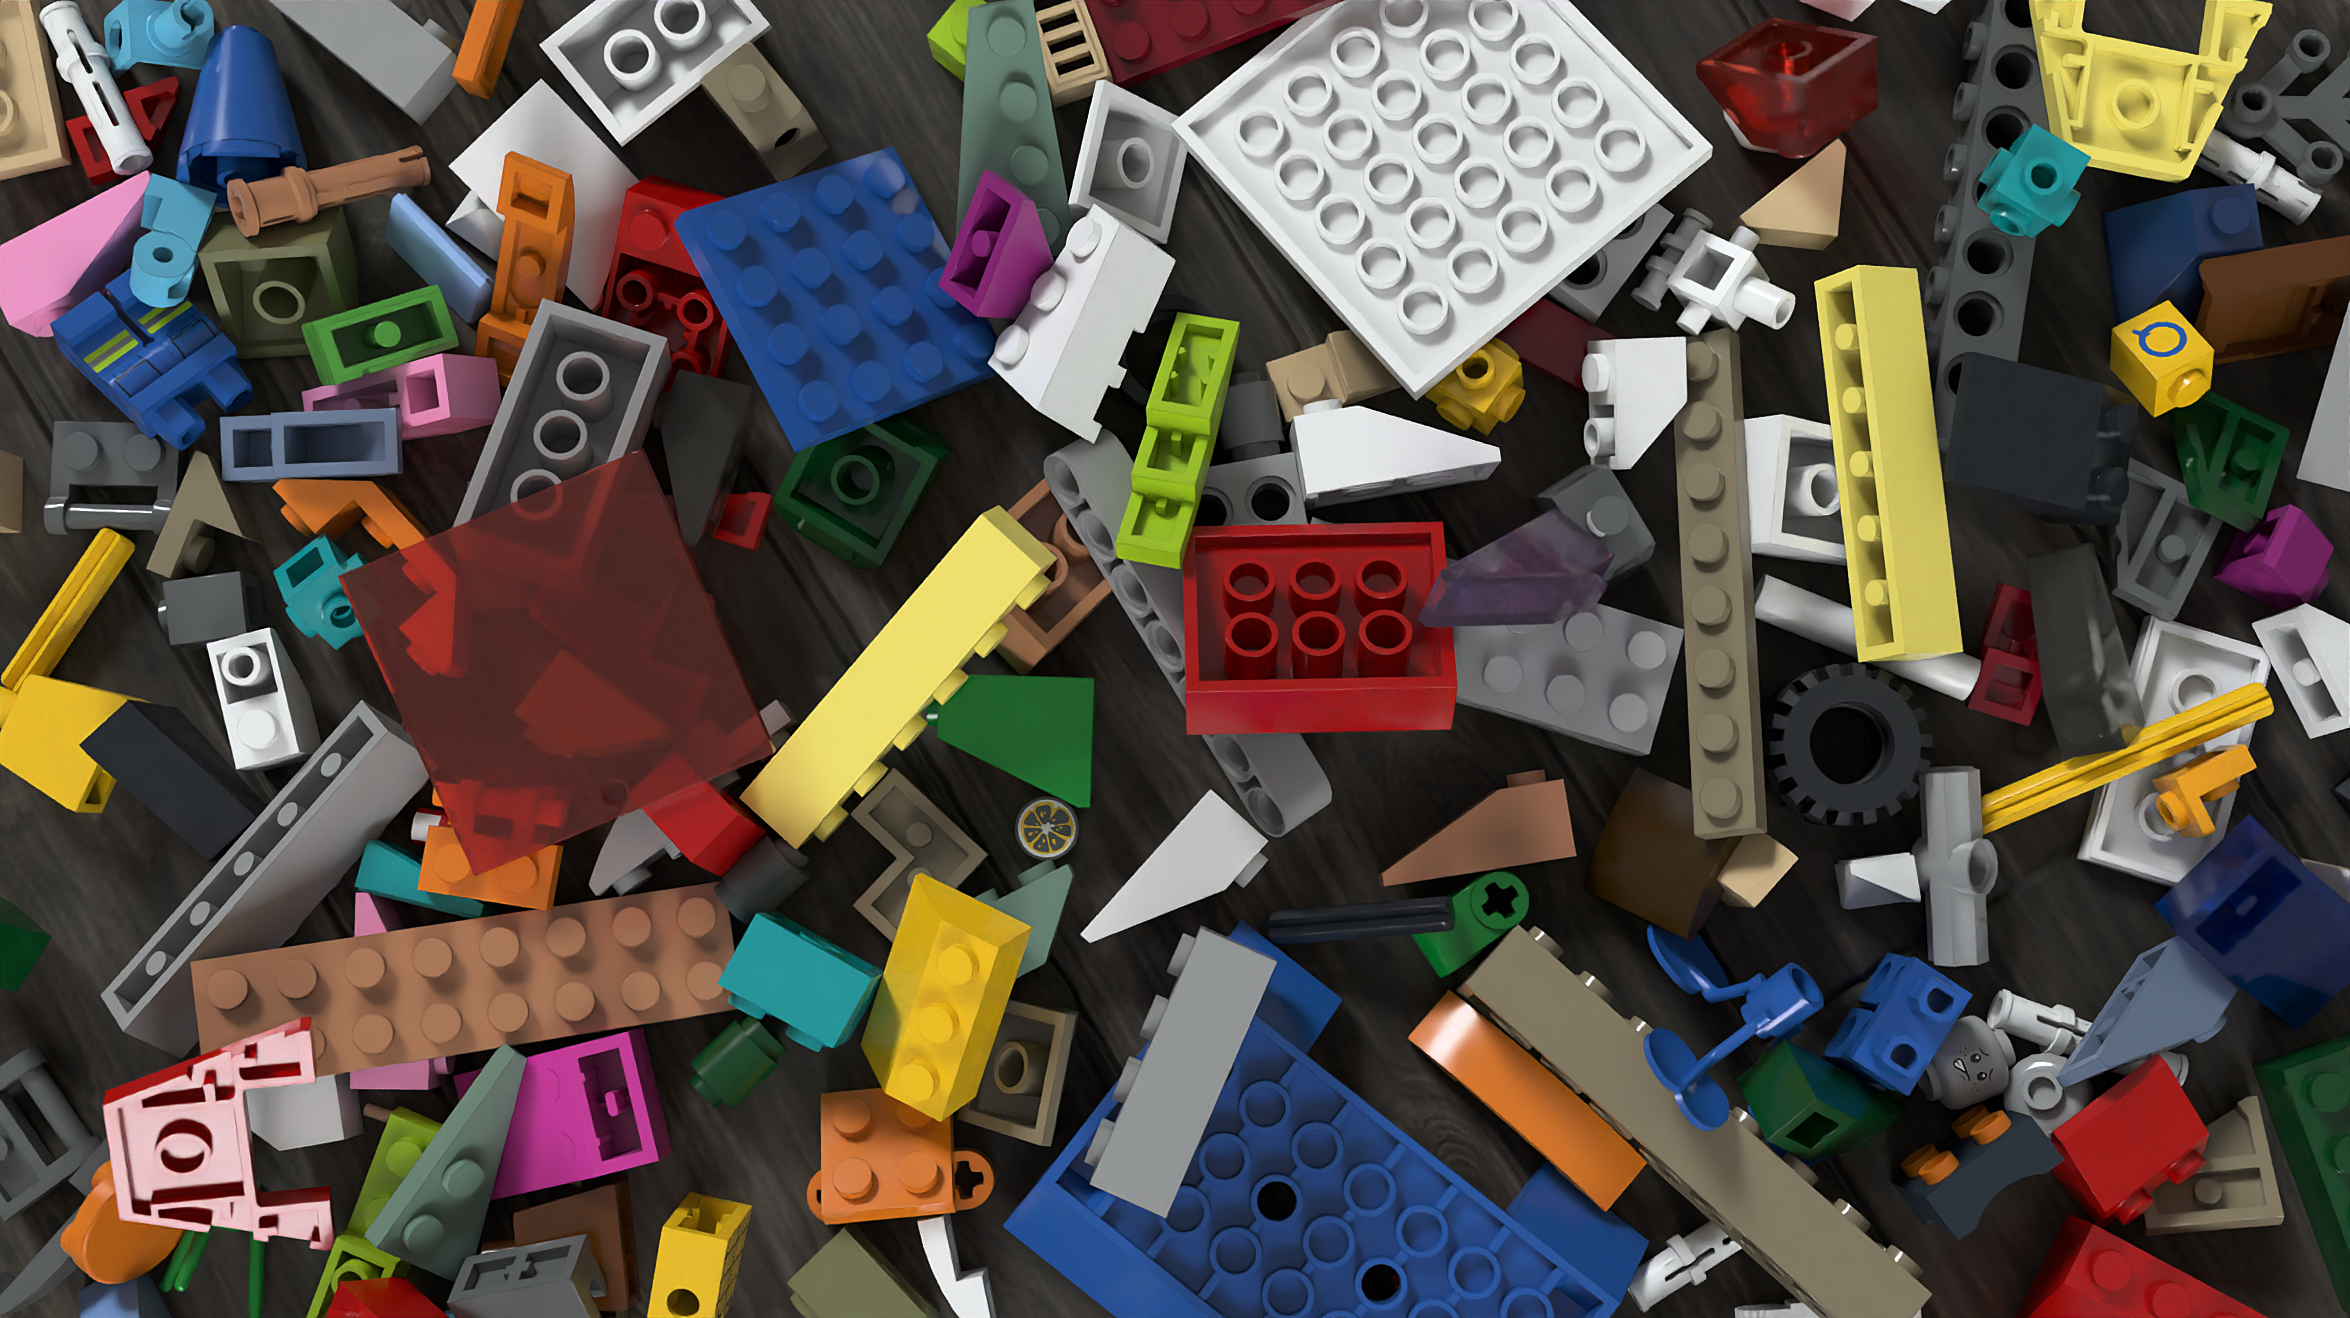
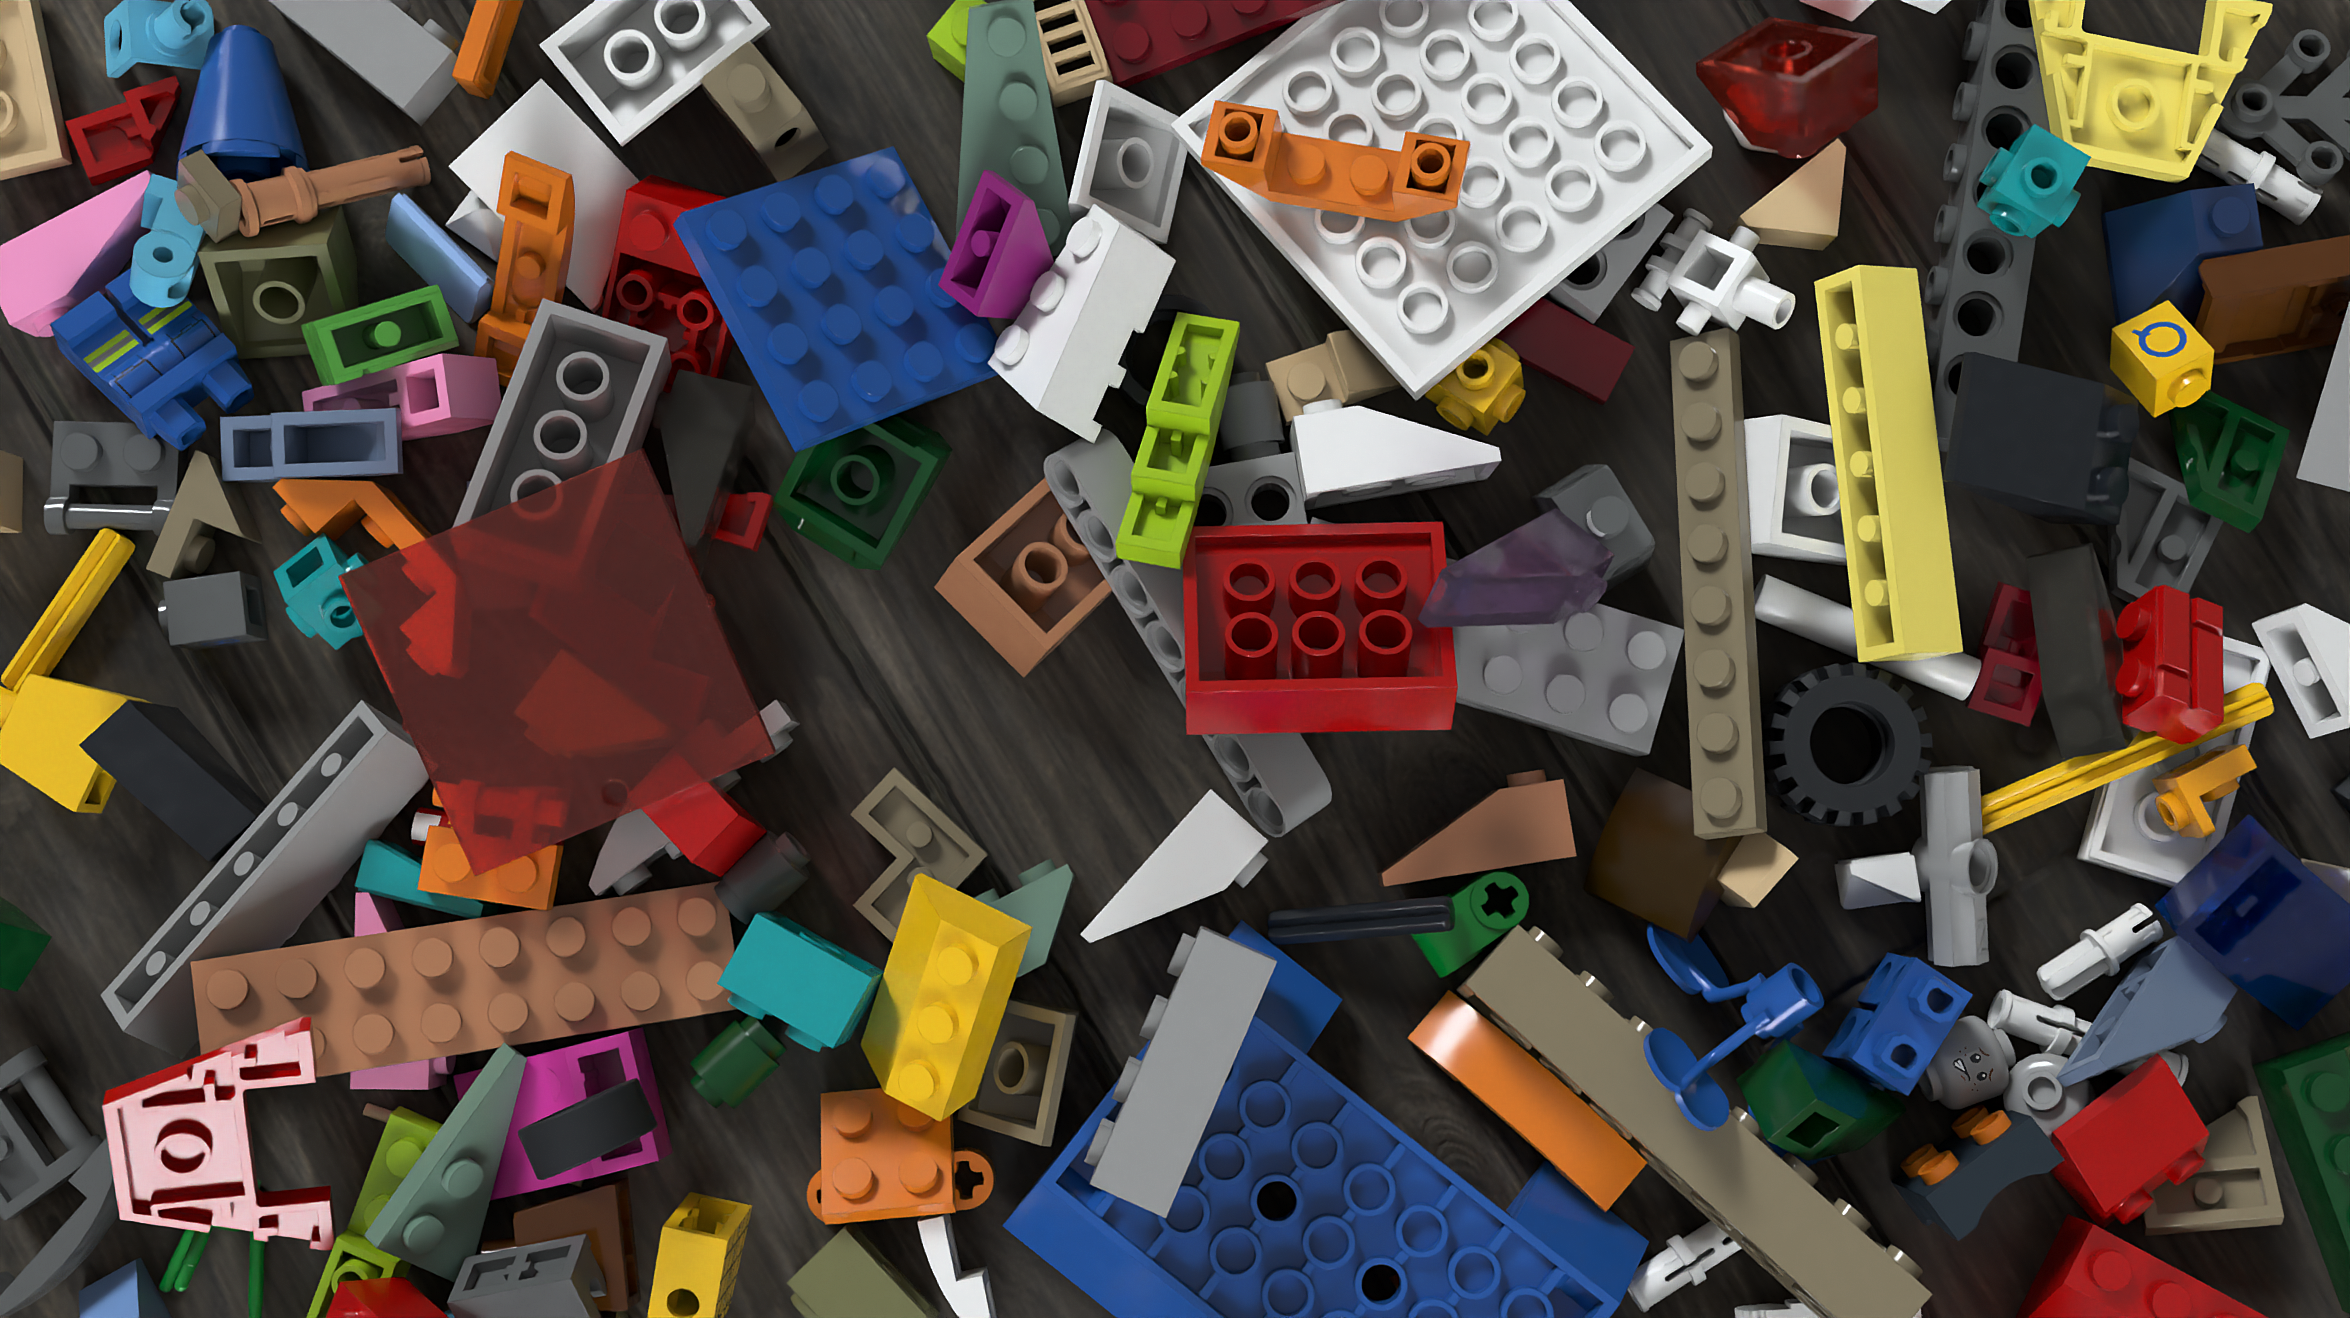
white pin [39,0,153,175] -> none
orange tile [60,1160,185,1284] -> none
white slope [207,627,322,772] -> none
white slope [246,1072,364,1151] -> none
light yellow brick [739,505,1057,850] -> none
green slope [926,674,1097,809] -> none
tile [1015,797,1080,861] -> none
white slope [1582,337,1687,470] -> none
magenta slope [2212,504,2334,611] -> none
none -> dark tan plate [174,149,242,244]
none -> black tyre [518,1078,658,1180]
none -> orange slope [1200,100,1471,222]
none -> white axle [2036,903,2163,1000]
none -> red brick [2115,585,2224,745]

